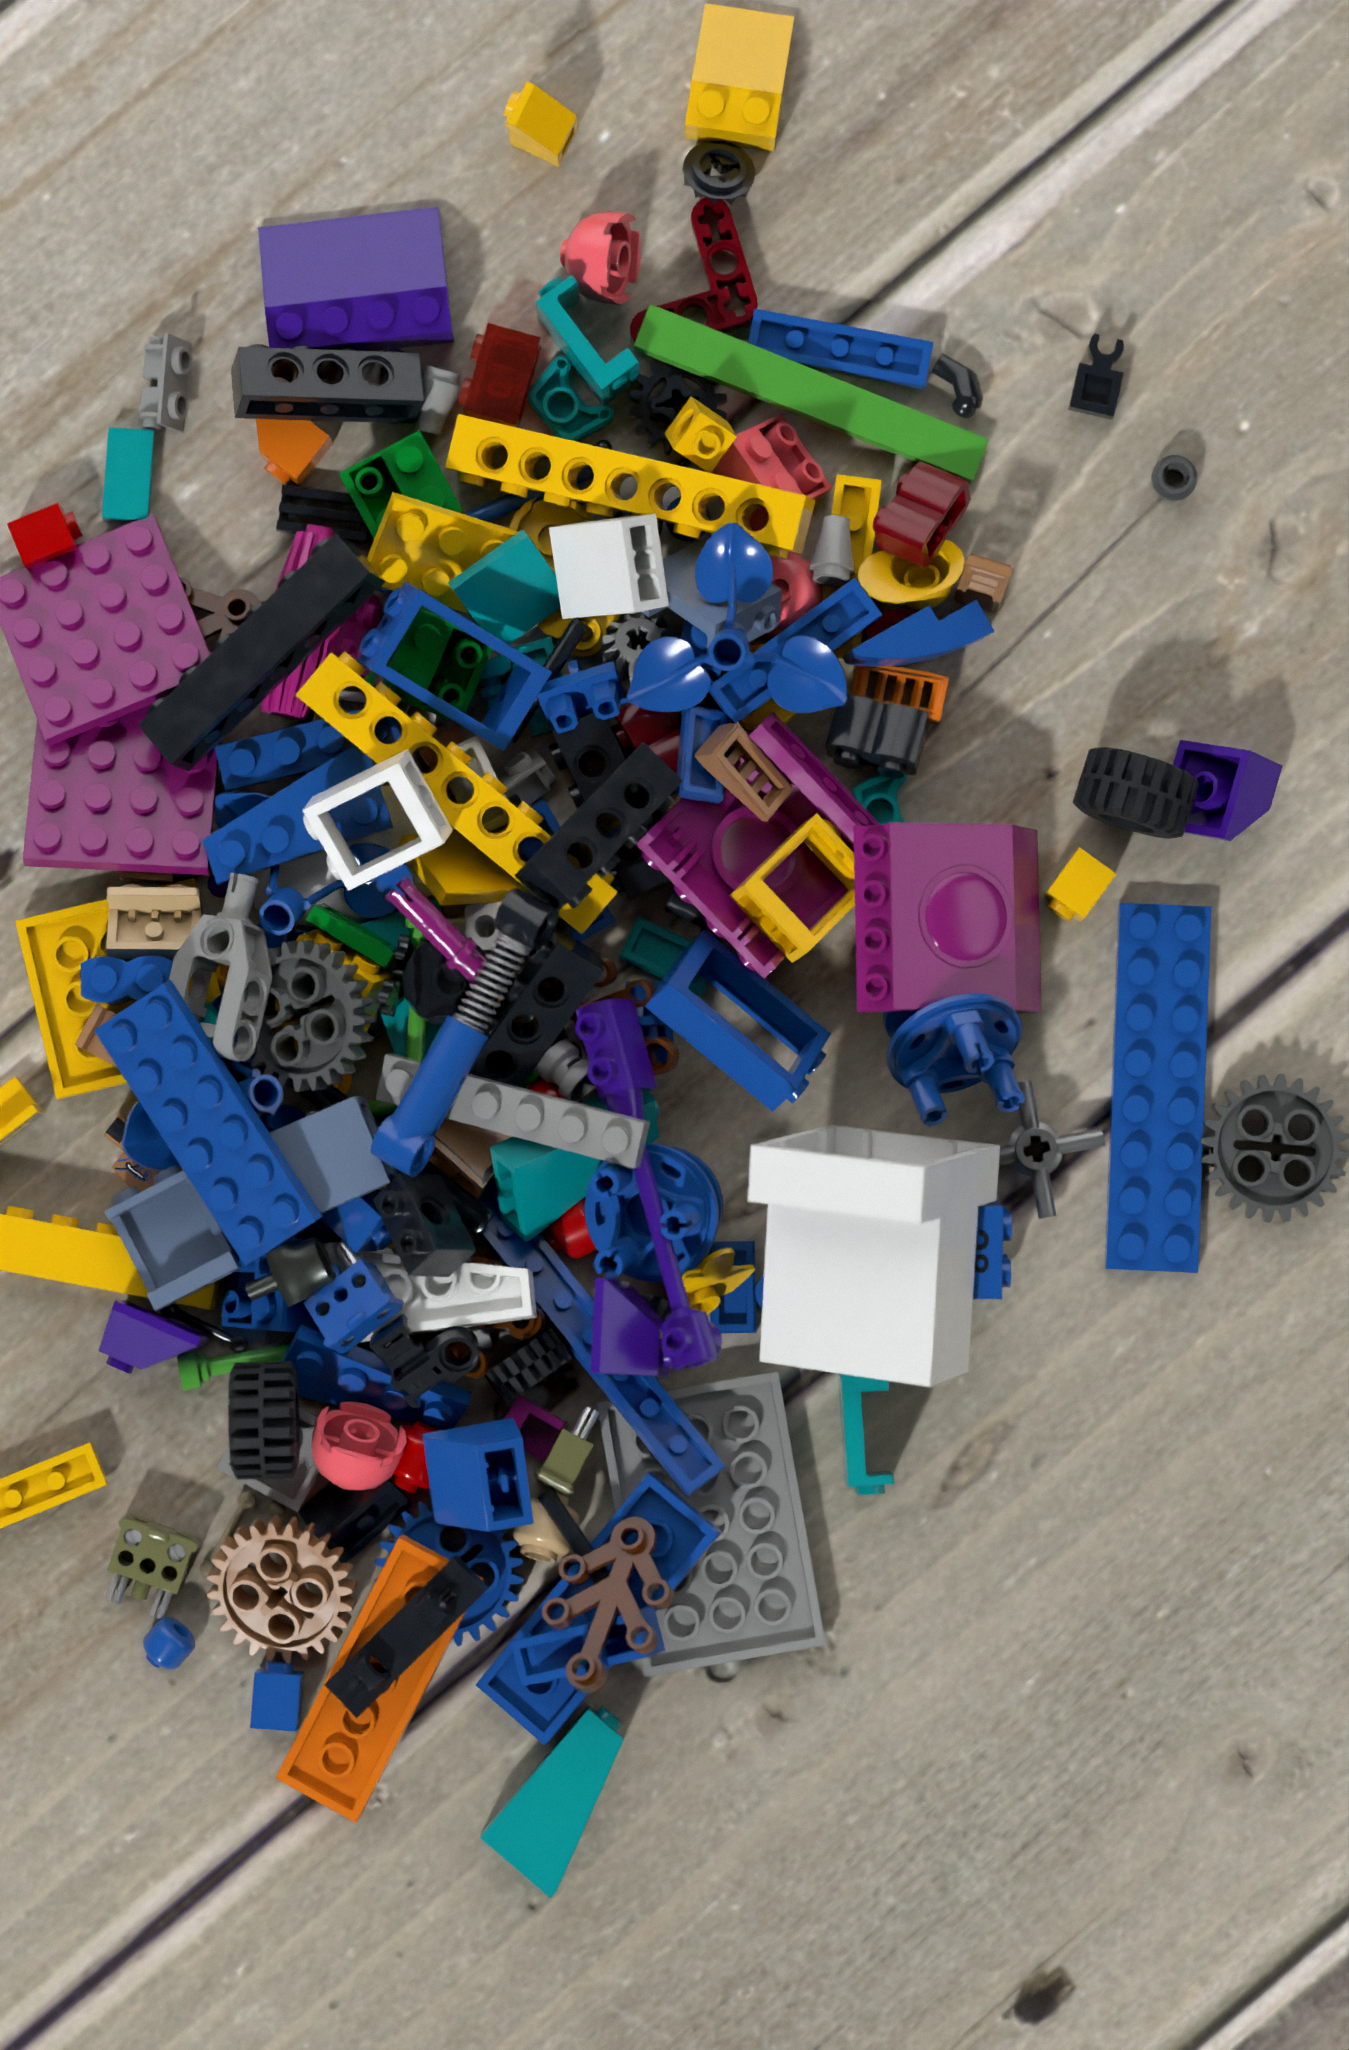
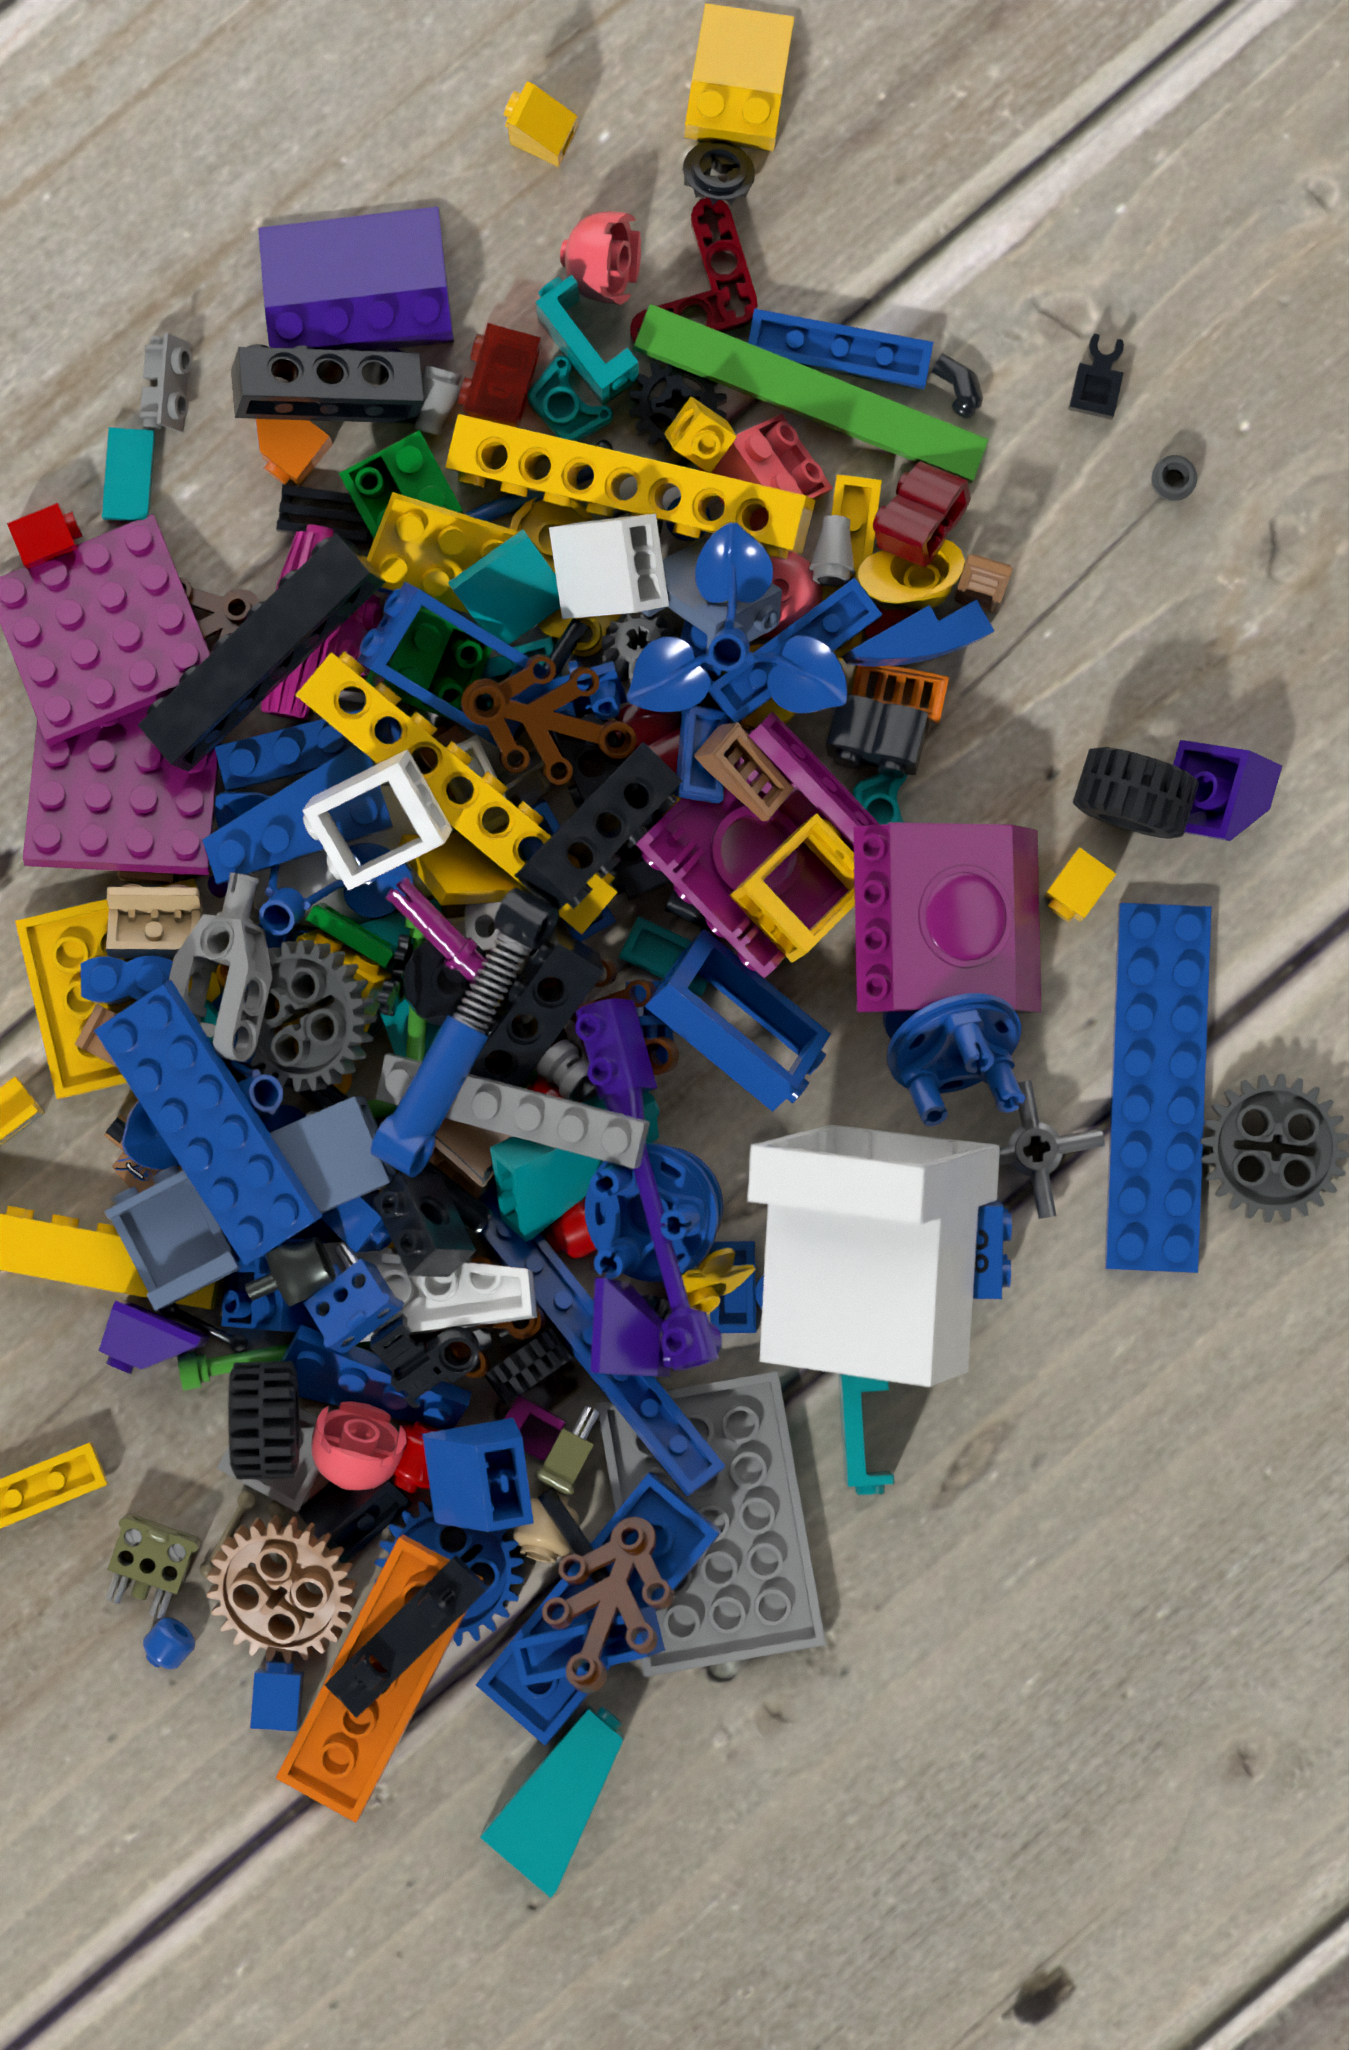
none -> reddish brown plant [461,654,636,785]

